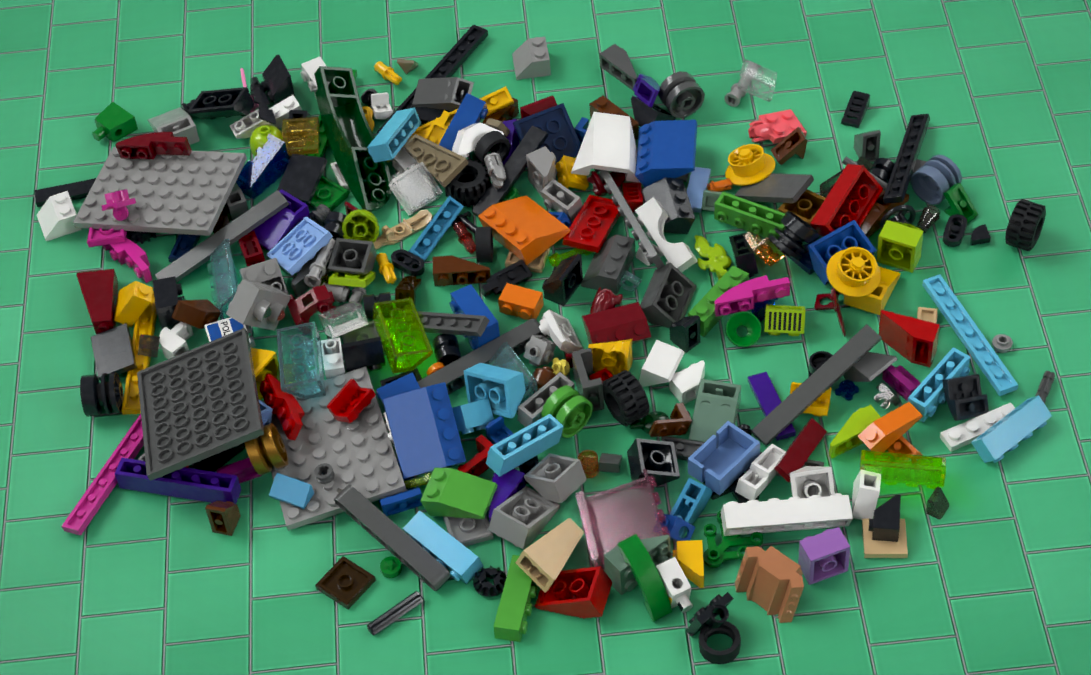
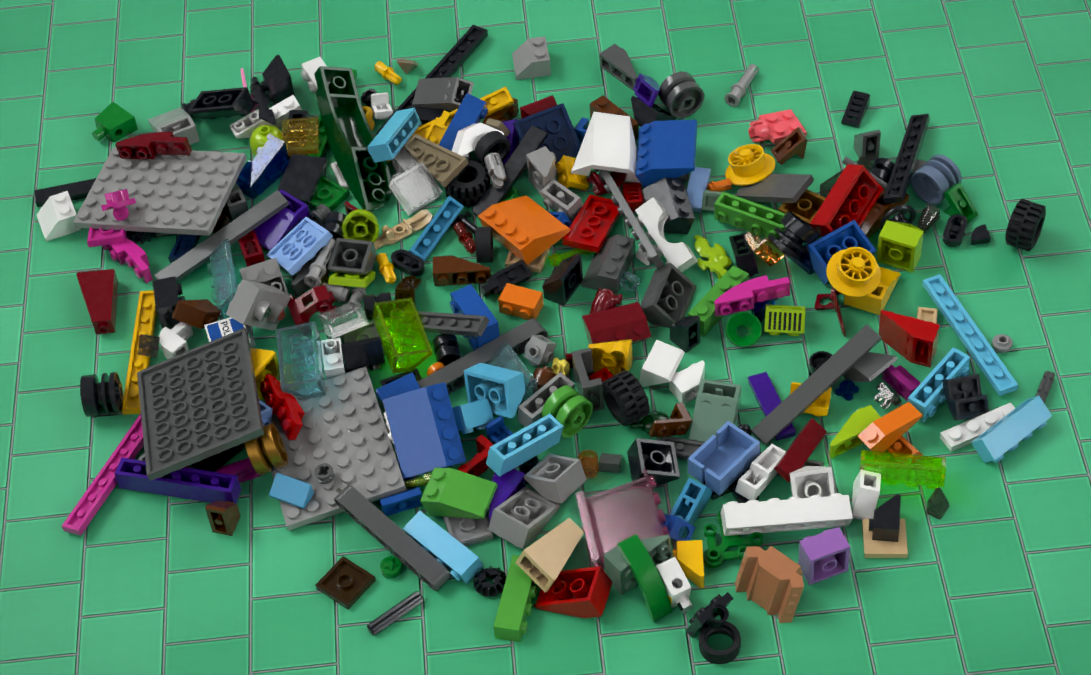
tile [91,323,137,381] -> none
yellow slope [114,281,153,327] -> none
red bracket [327,379,376,423] -> none
white slope [539,309,583,353] -> none
clear slope [738,59,777,102] -> none

